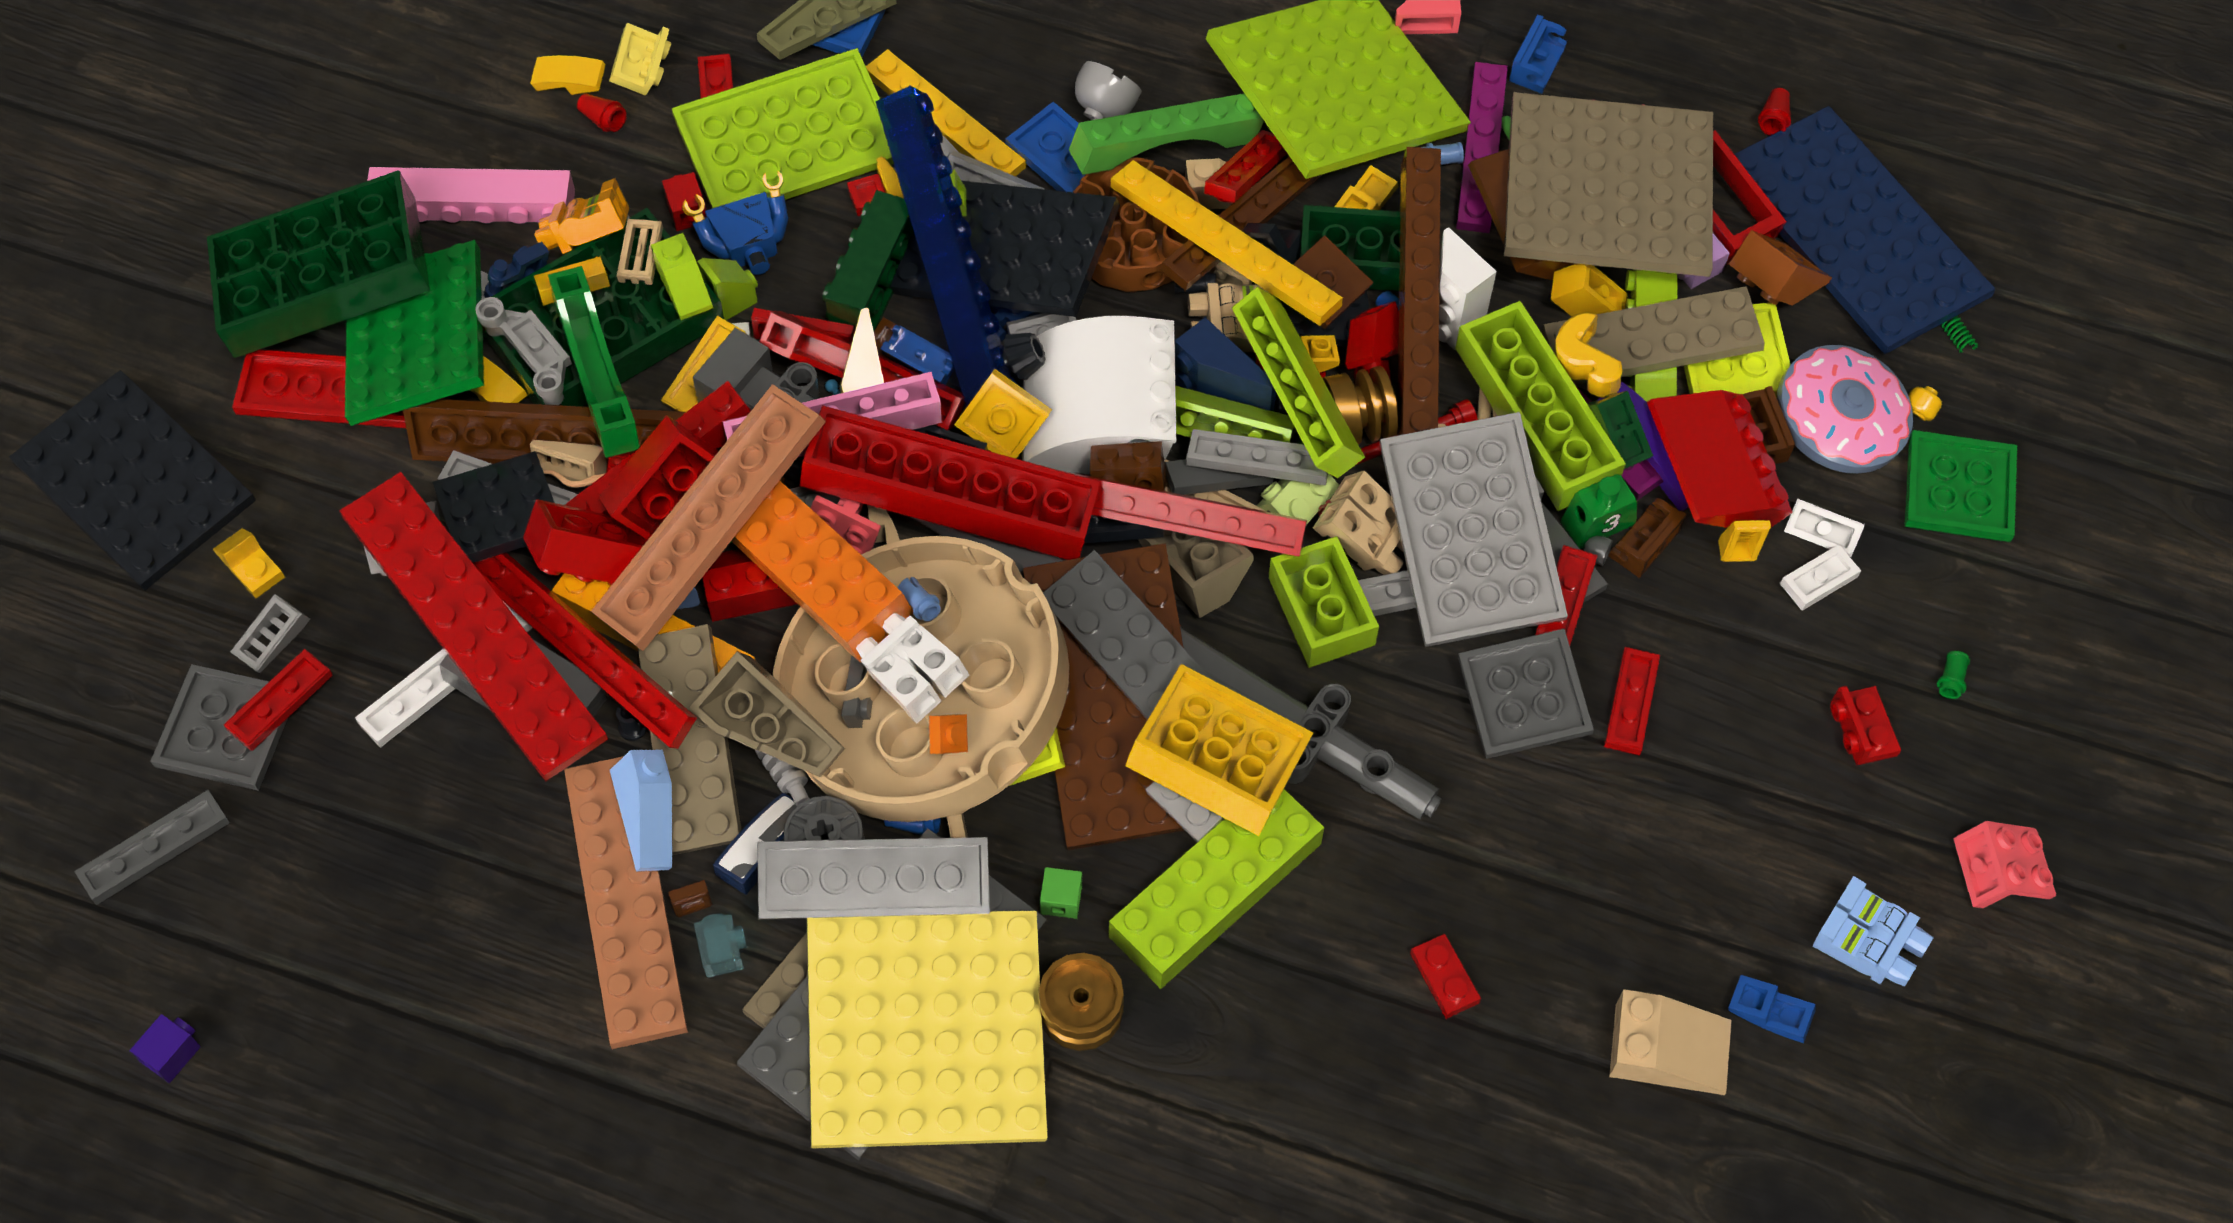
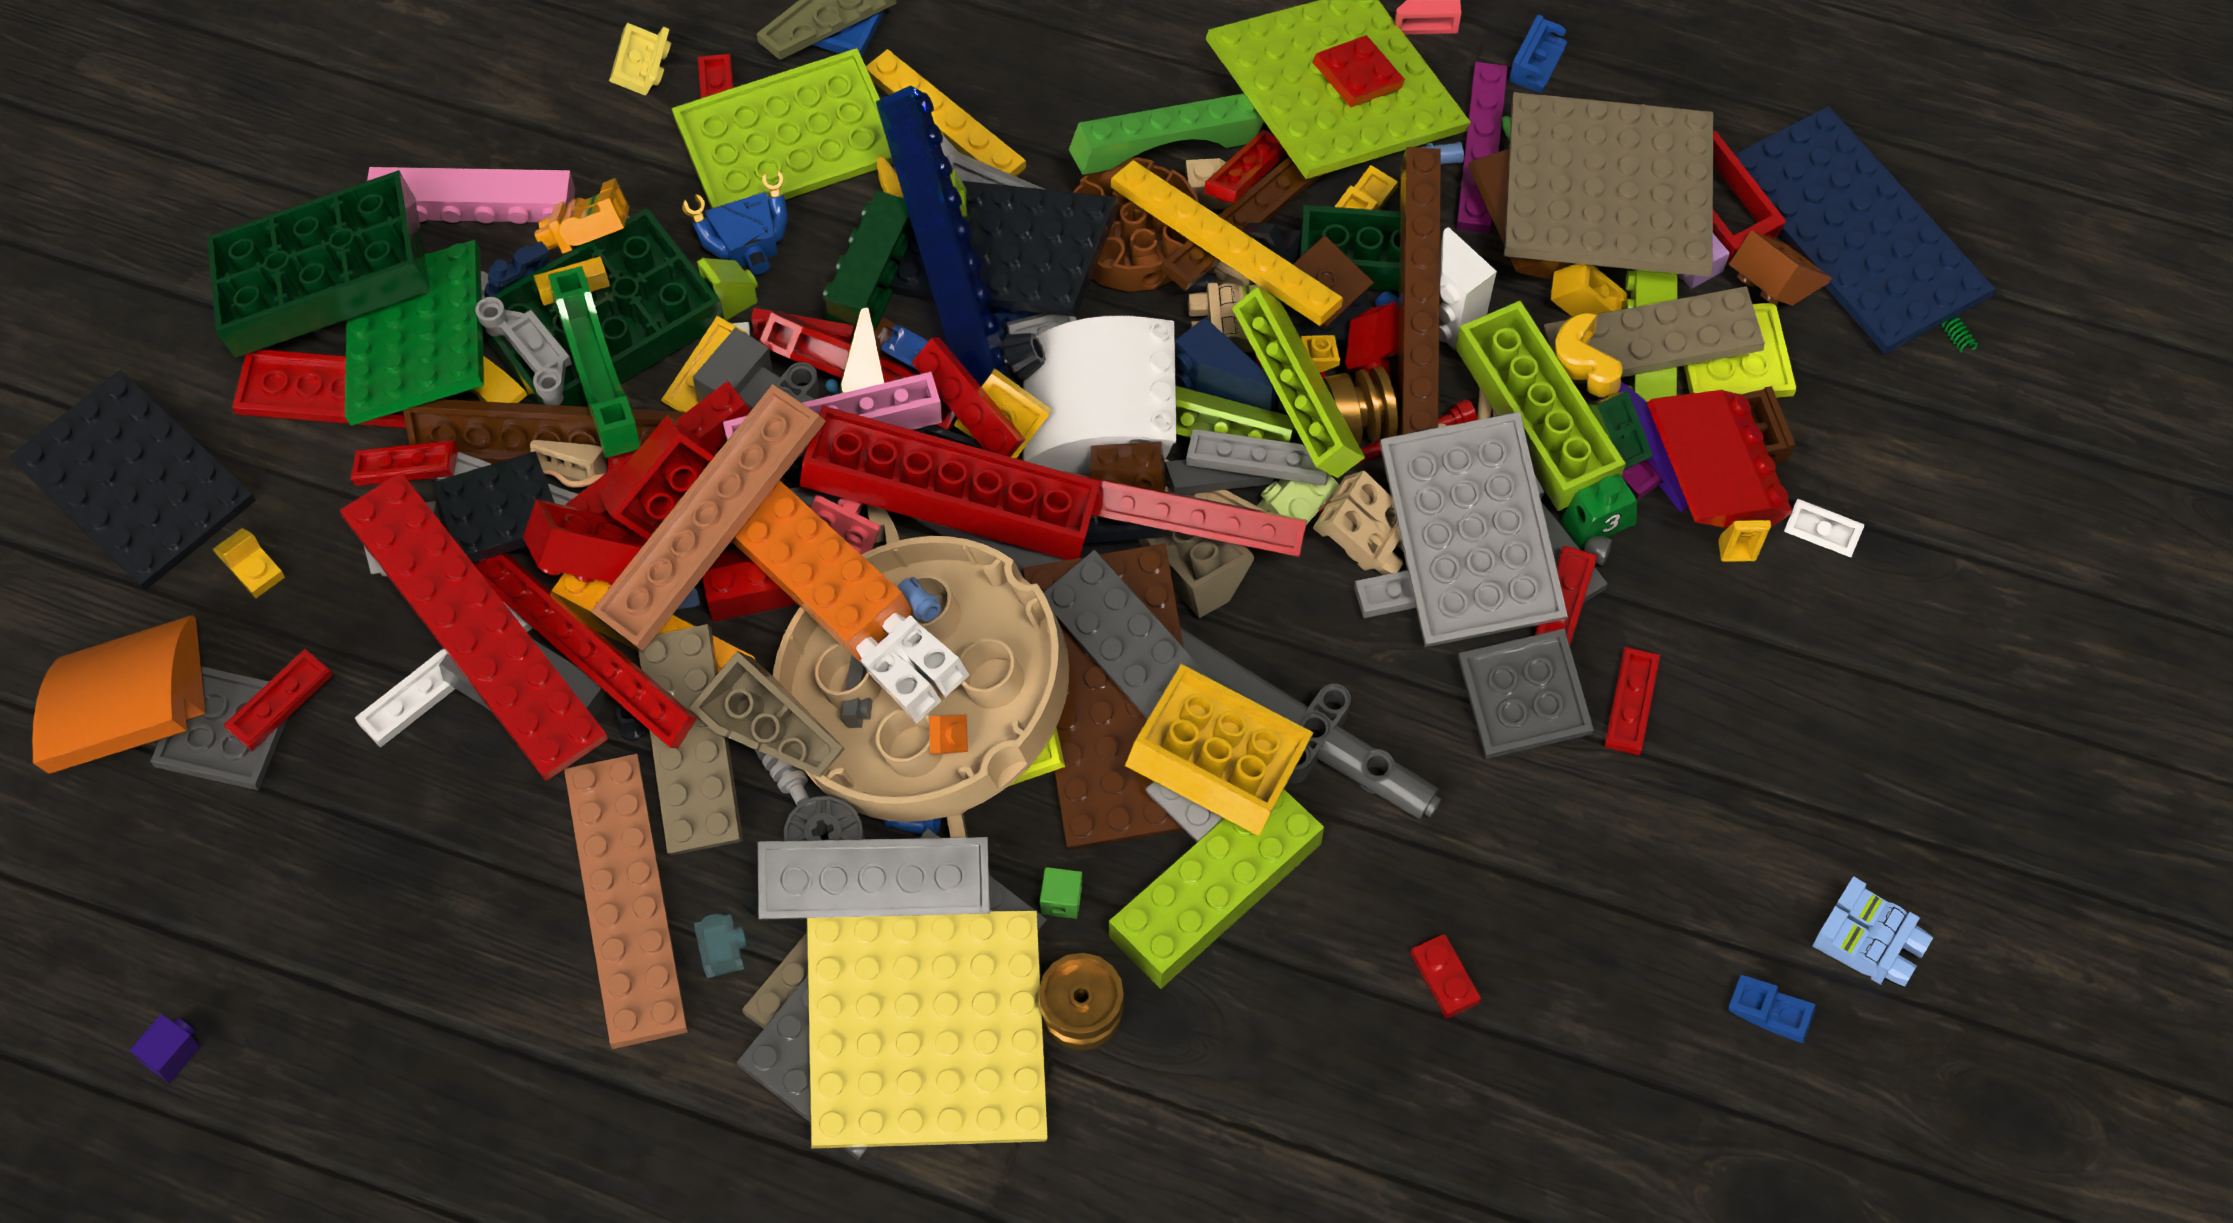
dark grey plate [74,790,230,905] -> none
light grey slope [231,594,310,673] -> none
yellow slope [530,55,606,95] -> none
red cone [577,93,626,132] -> none
light blue slope [610,750,672,872] -> none
tan tile [617,219,663,285] -> none
lime slope [651,233,713,320] -> none
red brick [662,172,706,231] -> none
reddish brown tile [668,880,713,917] -> none
slope [713,793,797,895] -> none
red plate [847,174,886,216] -> none
blue plate [1005,102,1086,192] -> none
light grey cylinder [1075,61,1142,120] -> none
lime brick [1269,536,1379,668] -> none
reddish brown hinge [1608,498,1687,578] -> none
tan slope [1609,989,1731,1095] -> none
red cone [1758,88,1791,136] -> none
dish [1777,345,1913,474] -> none
white plate [1780,544,1861,611] -> none
red bracket [1830,686,1901,765] -> none
green plate [1905,430,2017,542] -> none
yellow piece [1908,386,1942,421] -> none
green pin [1937,651,1970,699] -> none
coral bracket [1953,821,2056,908] -> none
none -> orange slope [32,615,206,774]
none -> red tile [350,440,459,486]
none -> red plate [911,337,1026,457]
none -> red plate [1312,35,1405,107]

